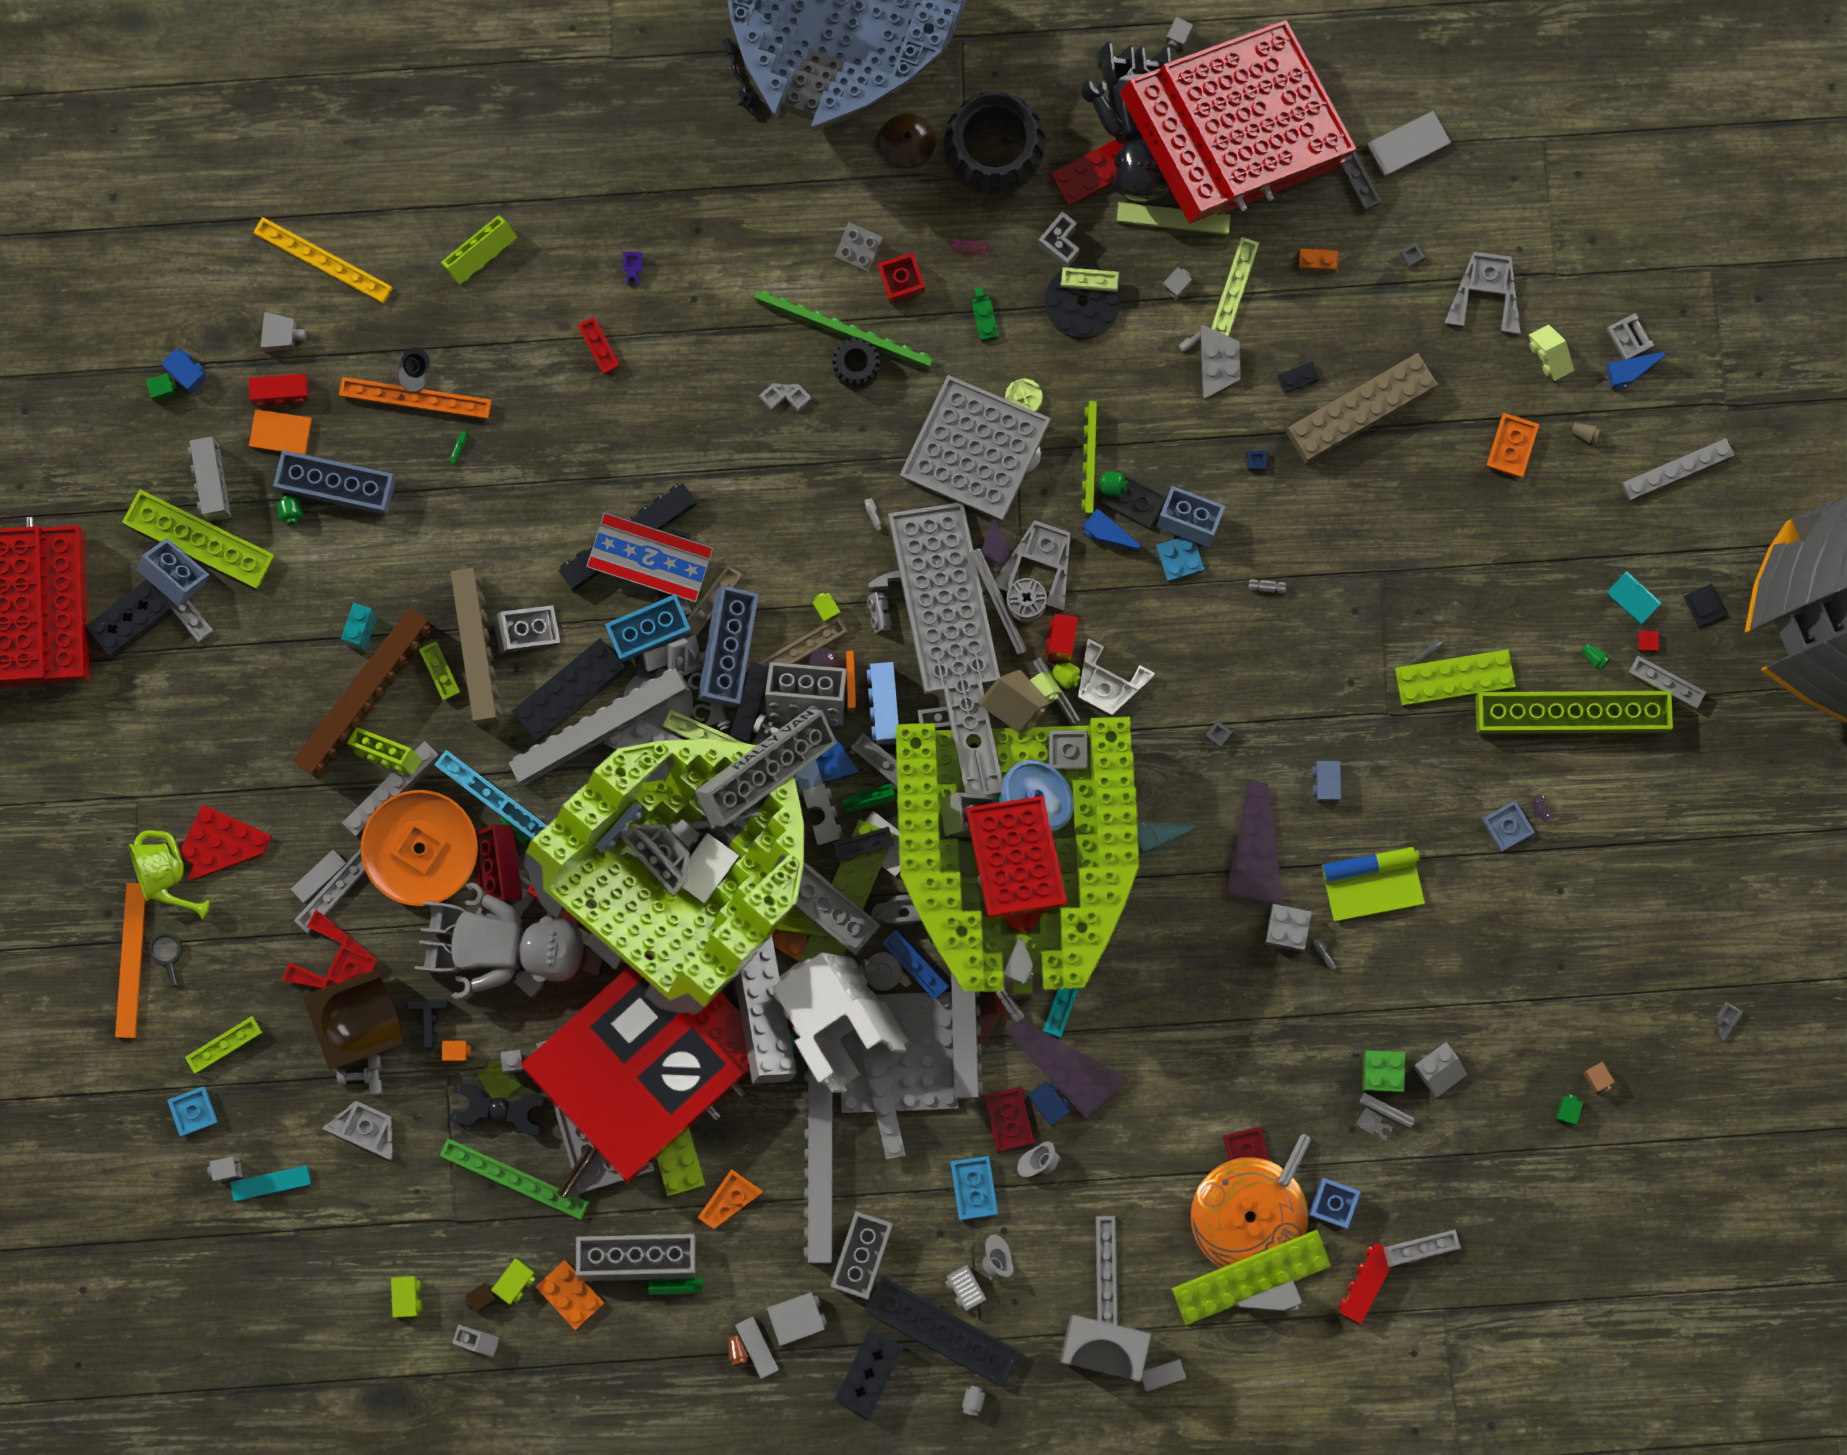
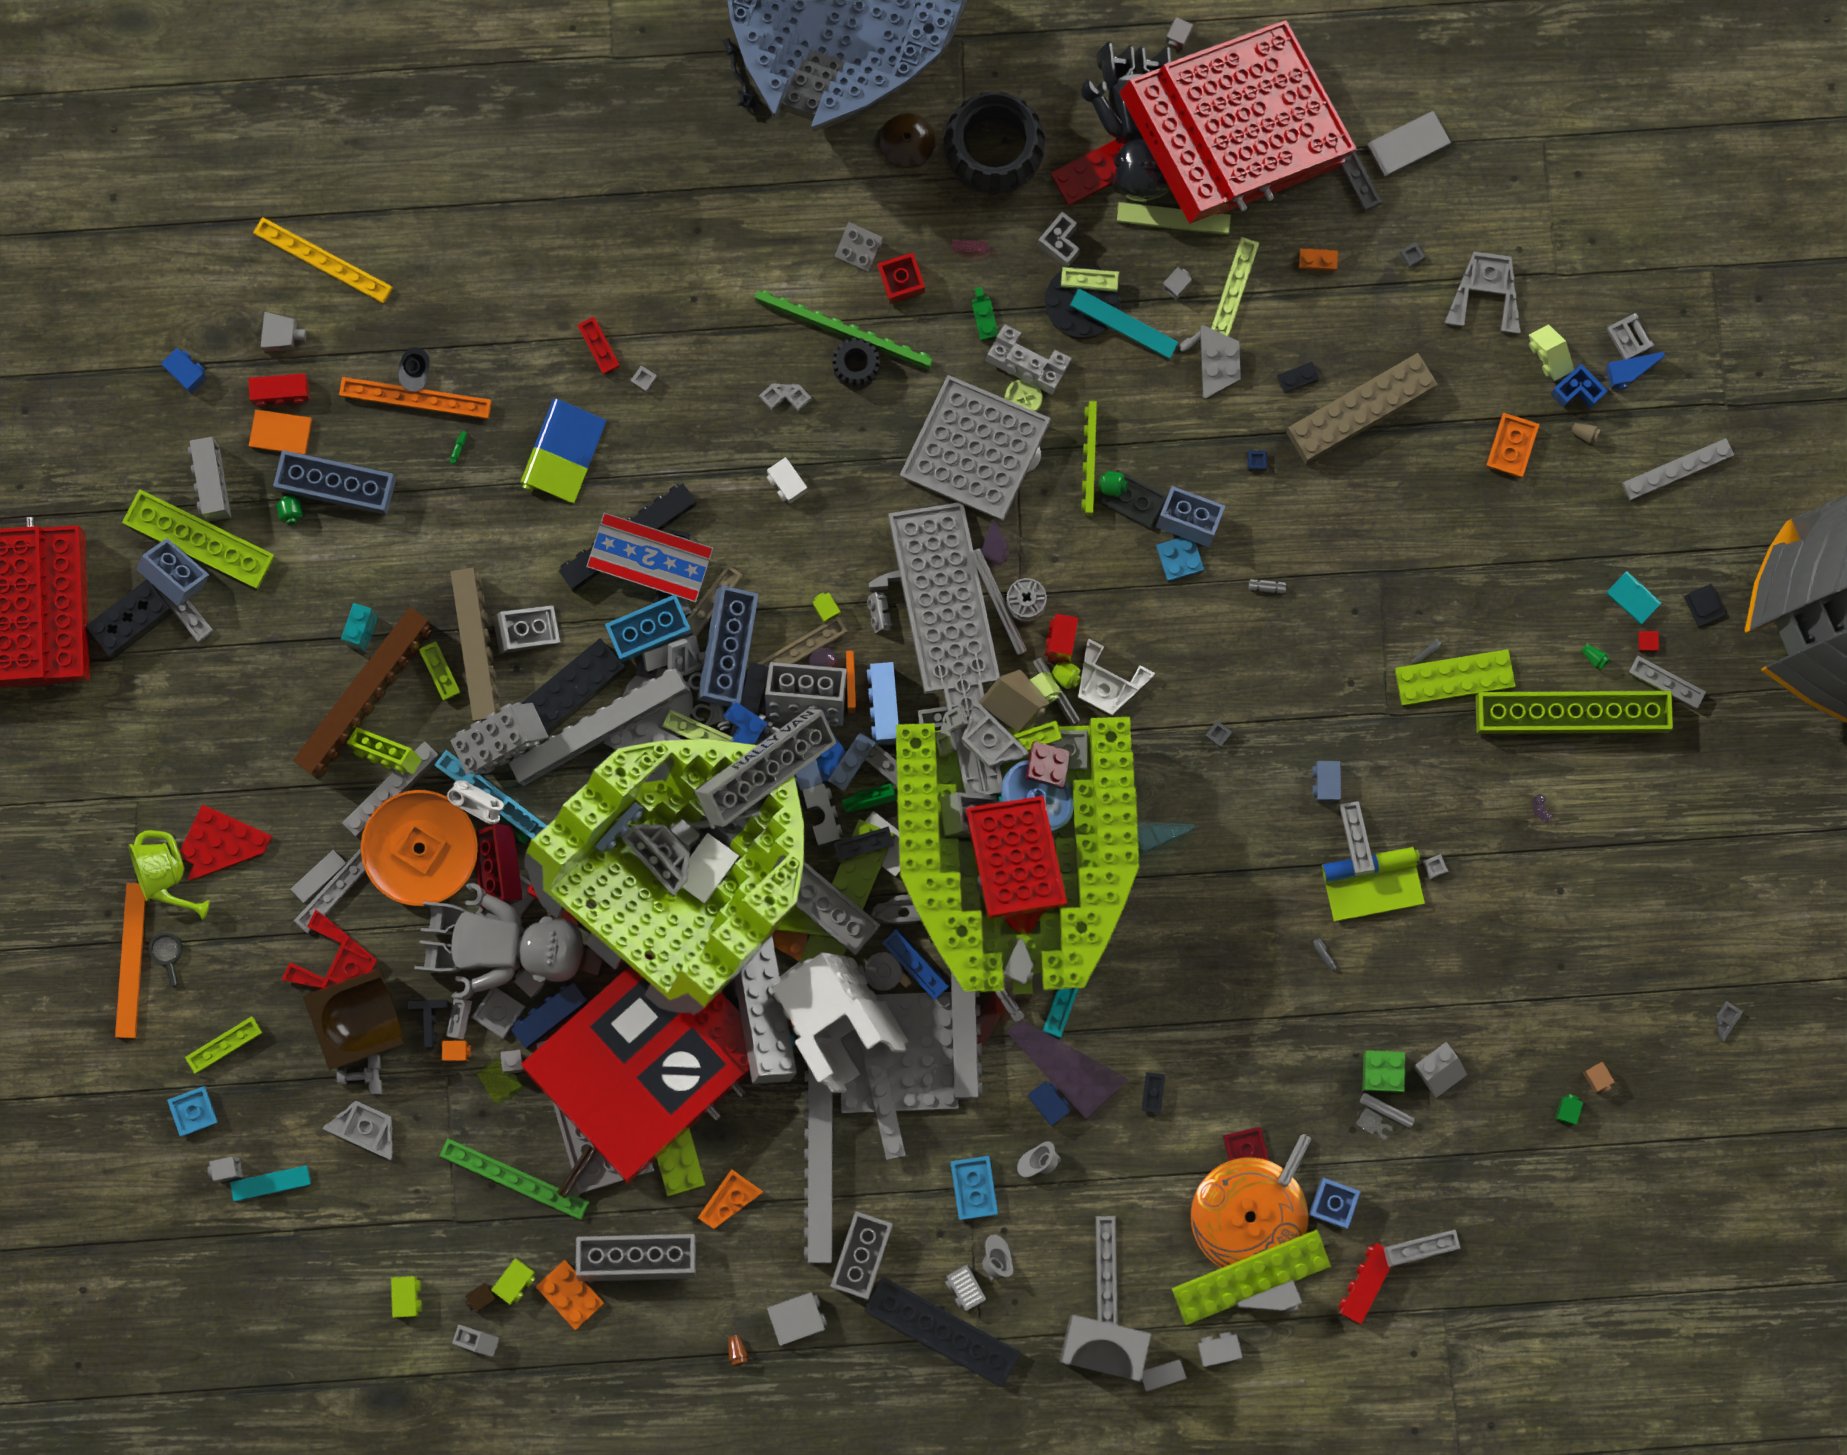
green brick [146,374,177,402] -> none
lime brick [441,215,517,285] -> none
black piece [449,1084,549,1135] -> none
dark purple plate [623,252,643,285] -> none
green hinge [648,1278,703,1295] -> none
light grey tile [735,1317,779,1379] -> none
black brick [834,1329,904,1419] -> none
light grey piece [864,498,882,532] -> none
light grey brick [962,1386,985,1416] -> none
dark red tile [984,1086,1035,1152] -> none
light grey wing [995,520,1070,611] -> none
blue slope [1082,509,1141,552] -> none
clear purple wing [1226,780,1283,905] -> none
light grey brick [1265,904,1312,952] -> none
sand blue tile [1481,800,1535,853] -> none
none -> light grey plate [446,999,472,1039]
none -> white piece [447,780,504,824]
none -> light grey brick [450,702,549,776]
none -> light grey tile [471,987,526,1039]
none -> dark blue brick [511,982,588,1049]
none -> door [520,399,607,504]
none -> light grey plate [631,366,657,393]
none -> blue brick [723,701,768,745]
none -> white brick [766,457,808,504]
none -> sand blue plate [828,733,876,791]
none -> light grey tile [935,706,968,757]
none -> light grey wing [961,701,1029,768]
none -> light grey bracket [985,324,1071,395]
none -> lime plate [1012,721,1063,752]
none -> plate [1026,741,1070,789]
none -> teal tile [1070,289,1178,360]
none -> black plate [1141,1072,1165,1114]
none -> light grey brick [1197,1332,1242,1367]
none -> light grey plate [1340,801,1375,876]
none -> light grey tile [1422,854,1448,879]
none -> blue brick [1551,364,1607,409]

